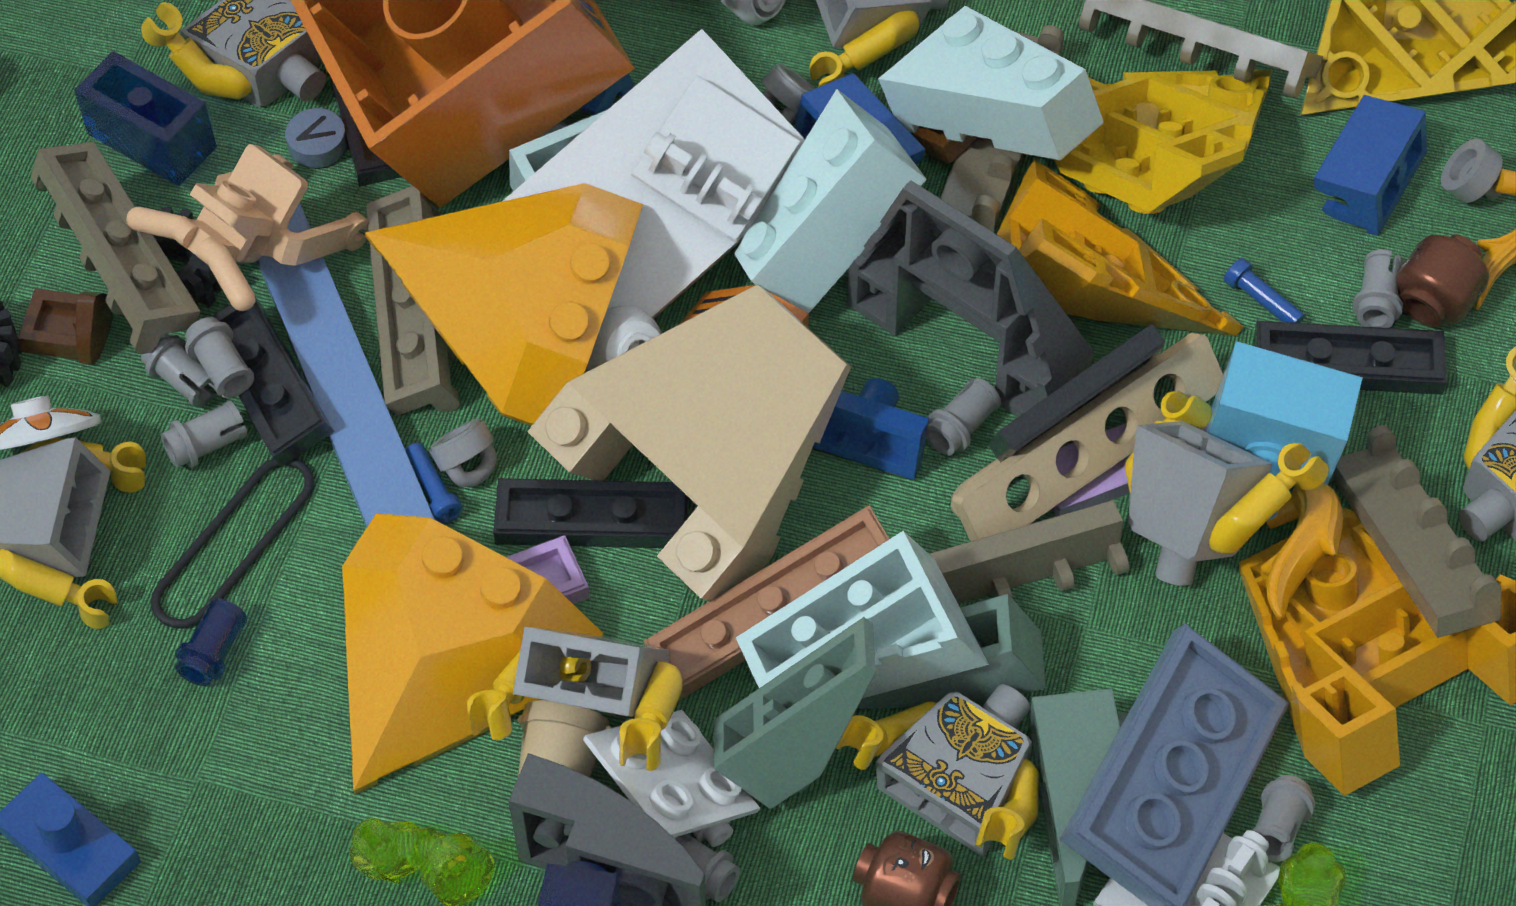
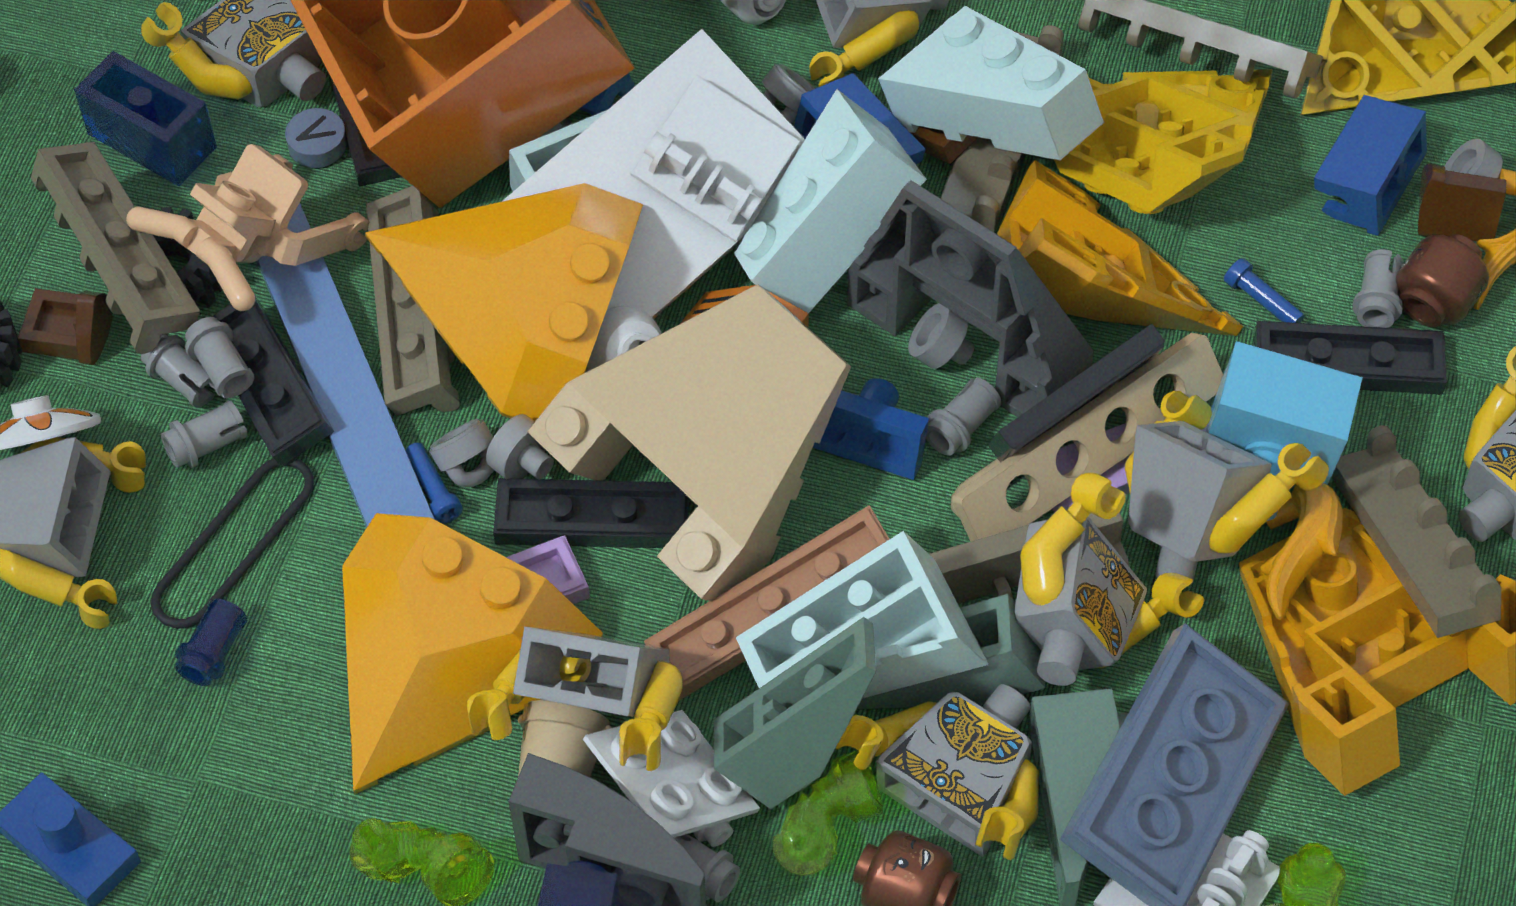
light grey pin [1252,775,1316,862] -> none
none -> light grey tile [486,414,554,479]
none -> clear neon green arm [773,750,883,876]
none -> light grey tile [908,303,974,369]
none -> torso [1014,473,1204,686]
none -> reddish brown tile [1418,164,1506,241]

